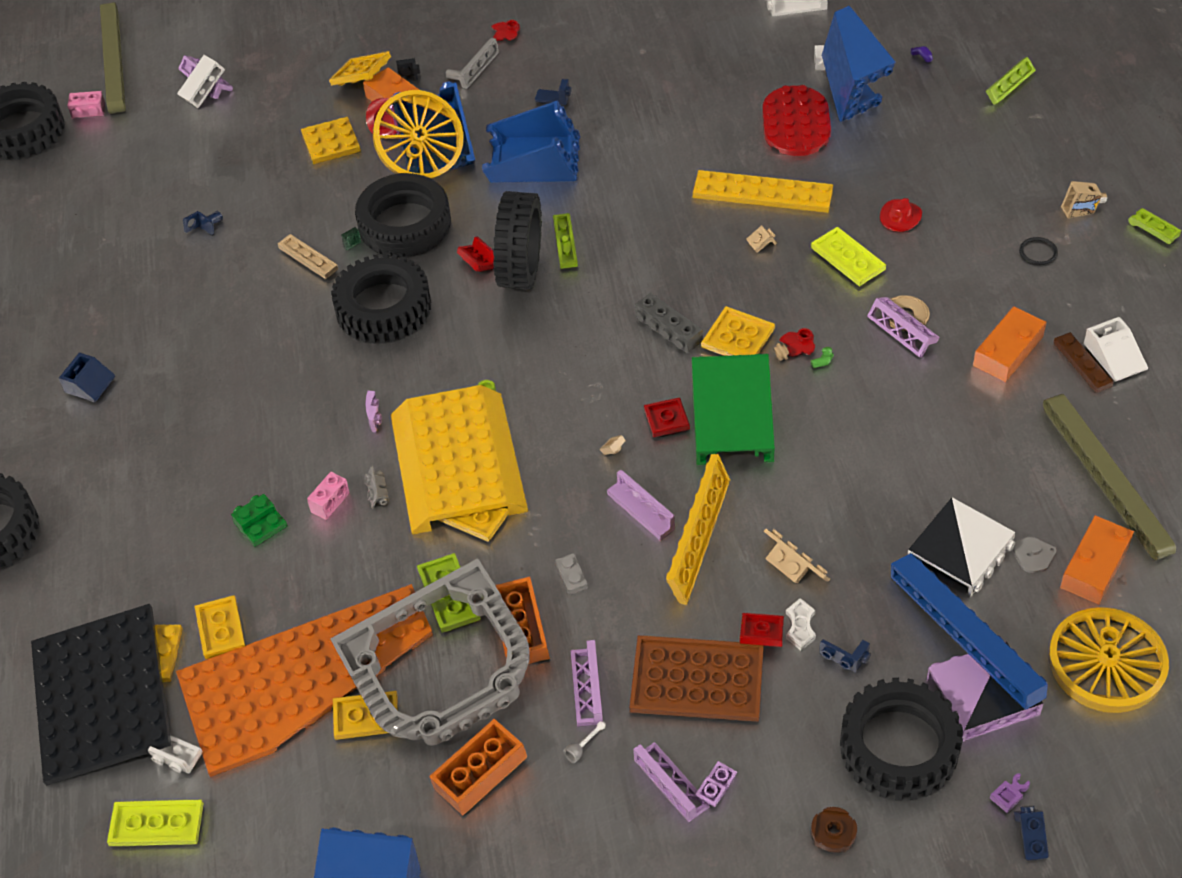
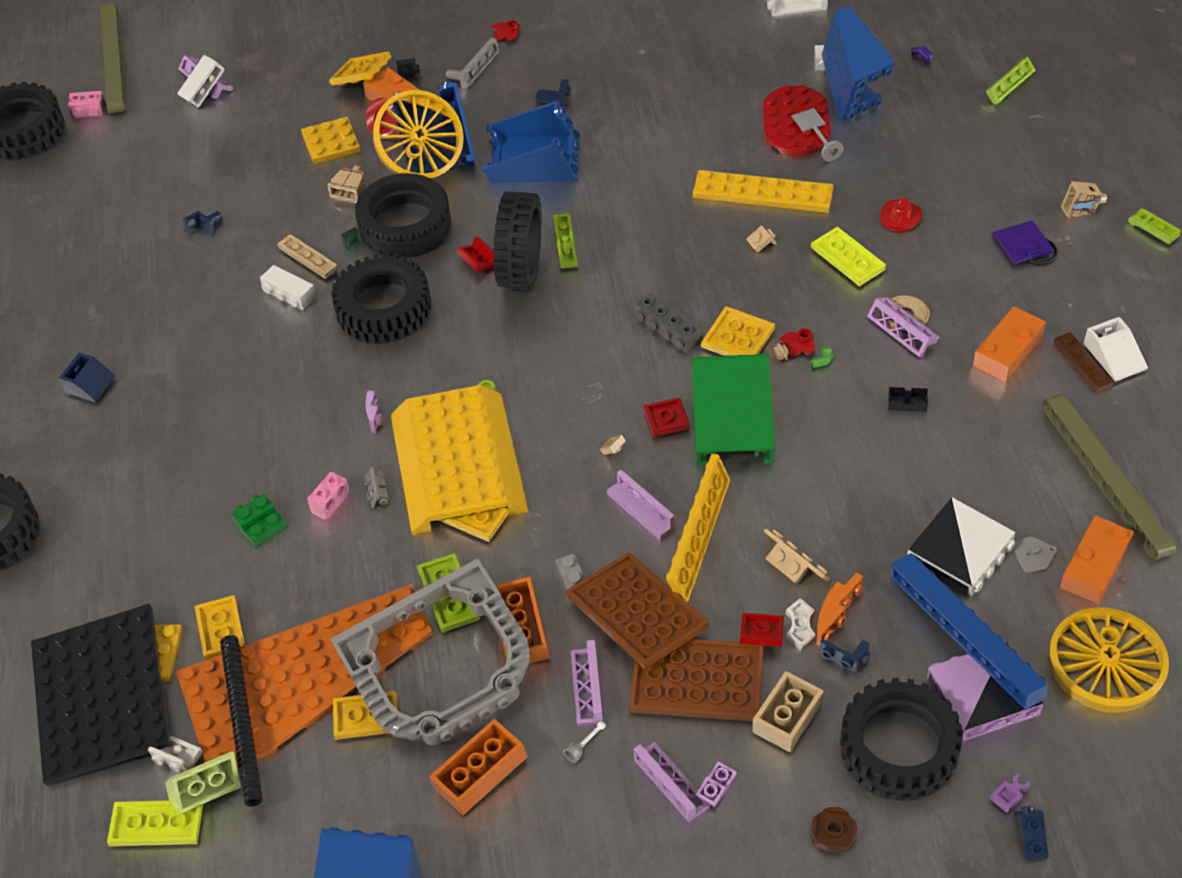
none -> yellowish green slope [165,751,241,814]
none -> black piece [220,635,263,807]
none -> white brick [260,265,317,310]
none -> tan torso [327,166,366,202]
none -> dark orange plate [566,552,709,669]
none -> tan brick [752,671,824,753]
none -> light grey piece [792,108,844,162]
none -> orange slope [816,572,864,646]
none -> black piece [888,387,928,412]
none -> dark purple container [992,220,1054,264]

